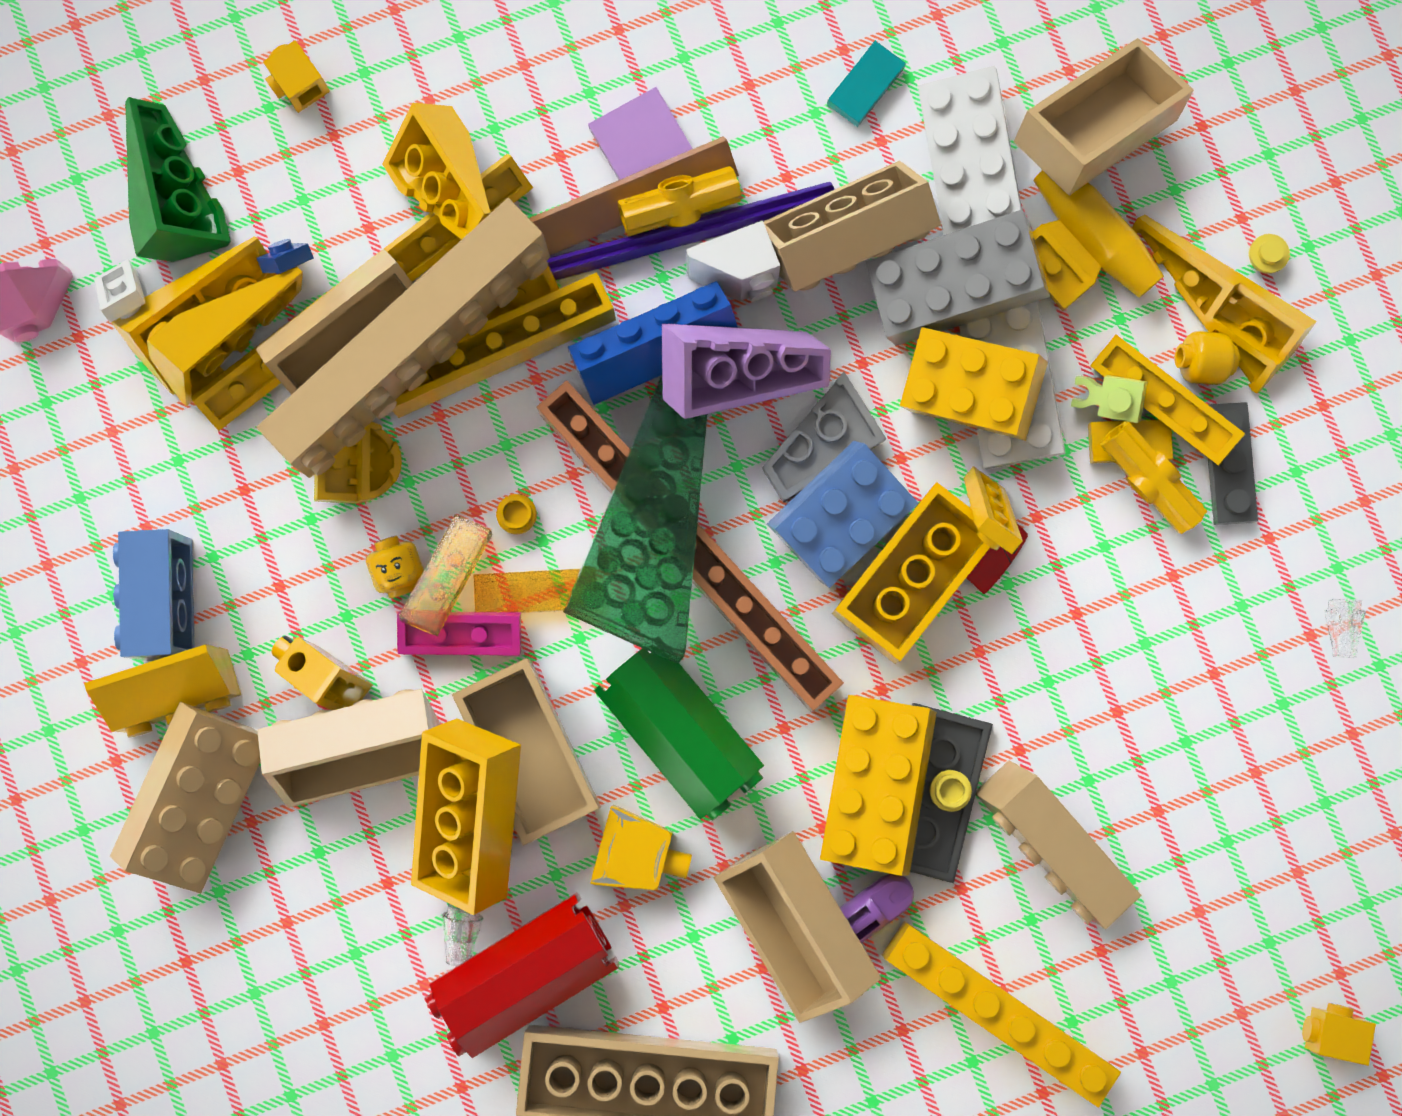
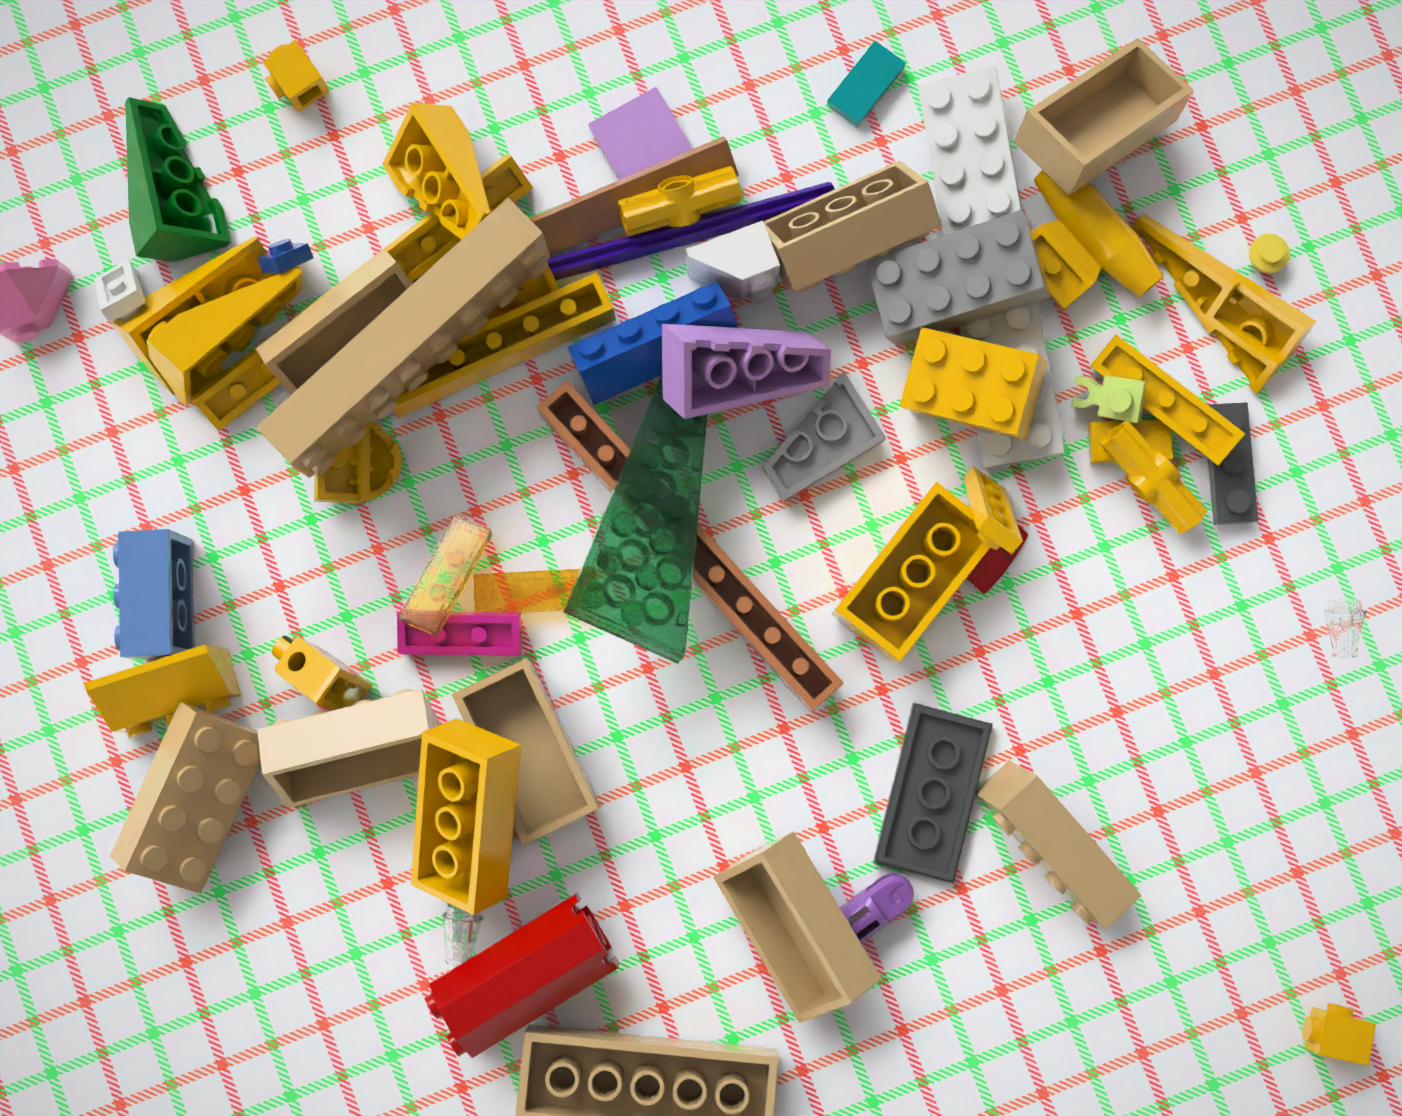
yellow head [365,535,425,598] -> none
yellow plate [496,494,537,535] -> none
yellow torso [590,805,692,890] -> none
green brick [593,637,764,821] -> none
medium blue brick [766,441,919,588] -> none
yellow brick [820,695,937,876] -> none
yellow brick [881,921,1121,1108] -> none
light yellow plate [930,770,972,812] -> none
yellow head [1174,331,1239,385] -> none

